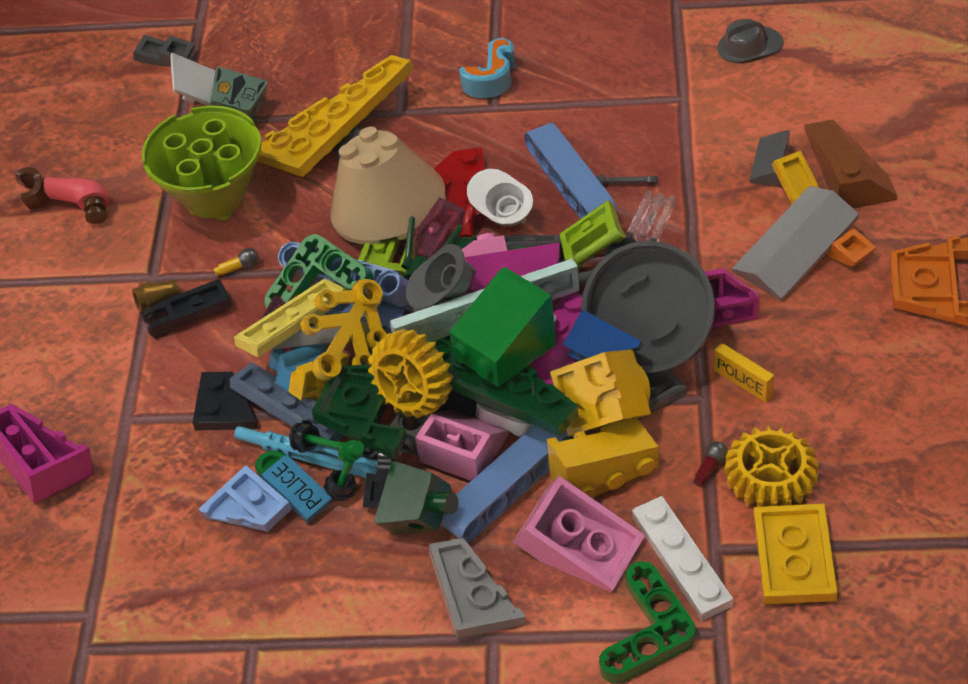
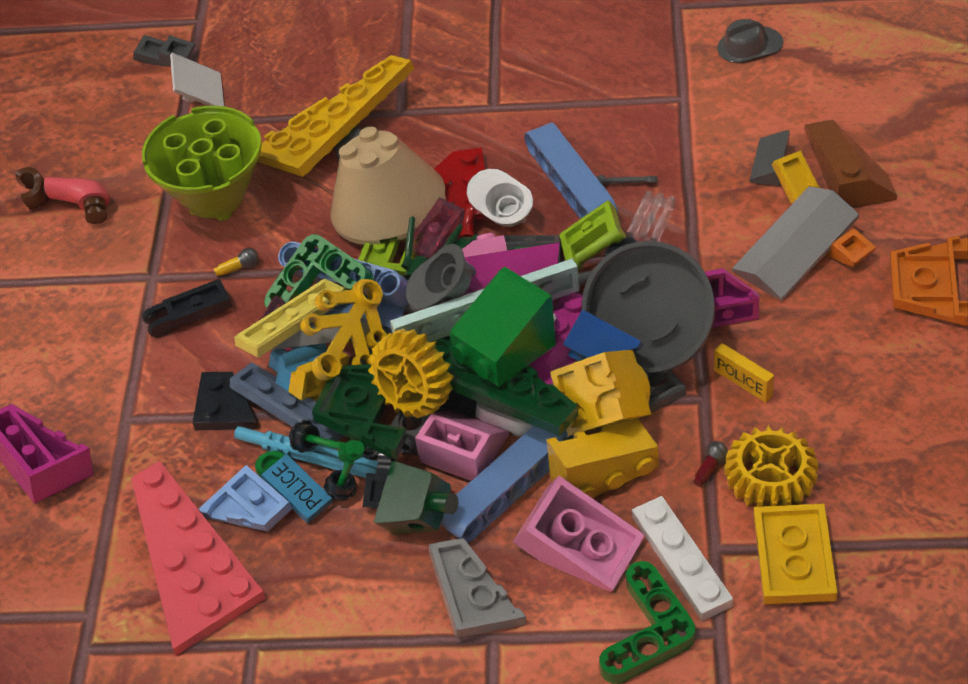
pearl gold cone [132,279,180,312] -> none
sand green torso [210,66,268,120] -> none
medium azure animal [459,38,516,98] -> none
none -> coral wing [131,461,266,656]

